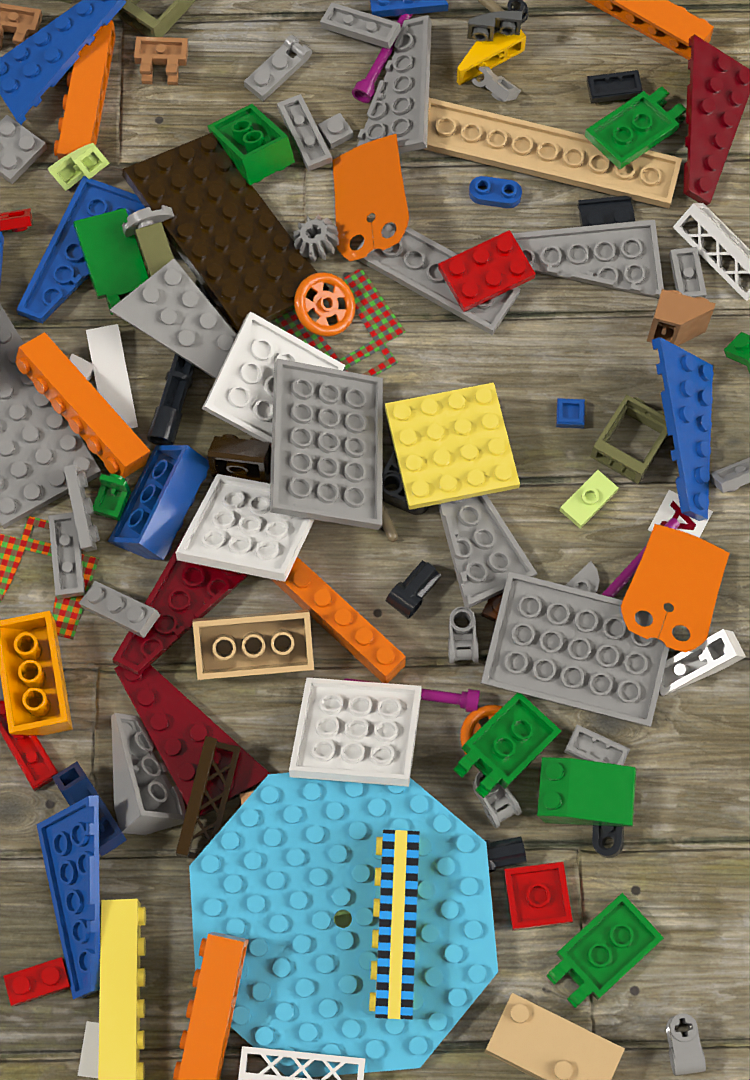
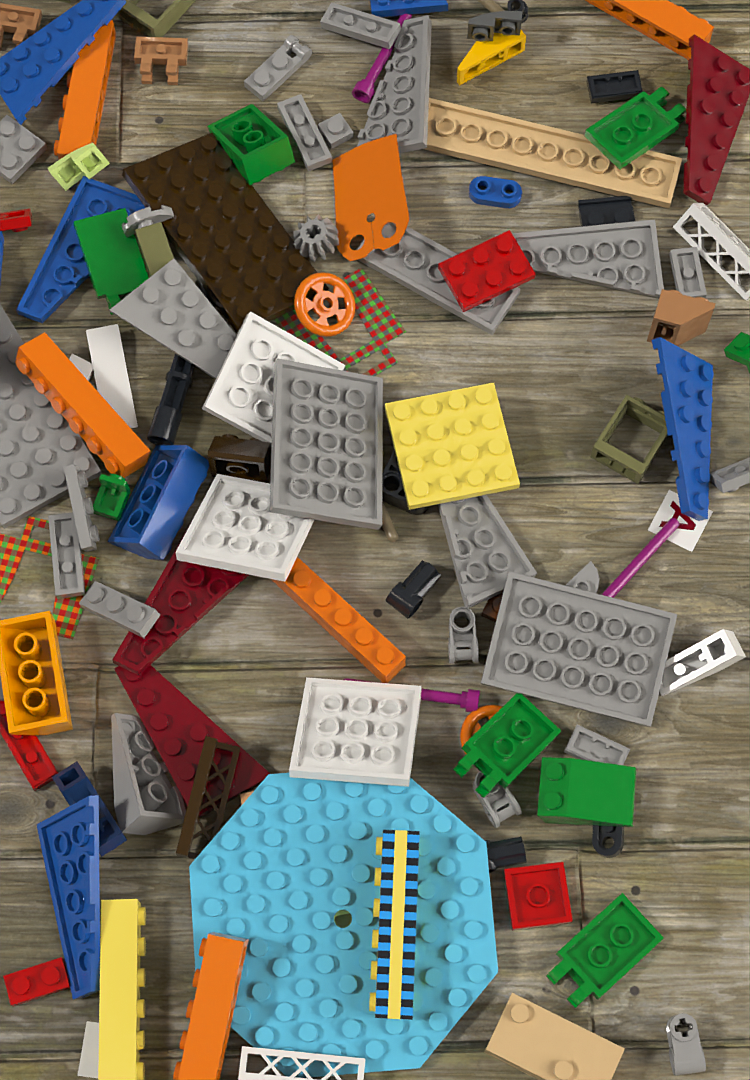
tan brick [193,609,314,680] -> none
light grey plate [472,66,521,102] -> none
blue tile [556,398,585,429] -> none
yellowish green plate [560,470,619,529] -> none
orange piece [621,524,730,653] -> none

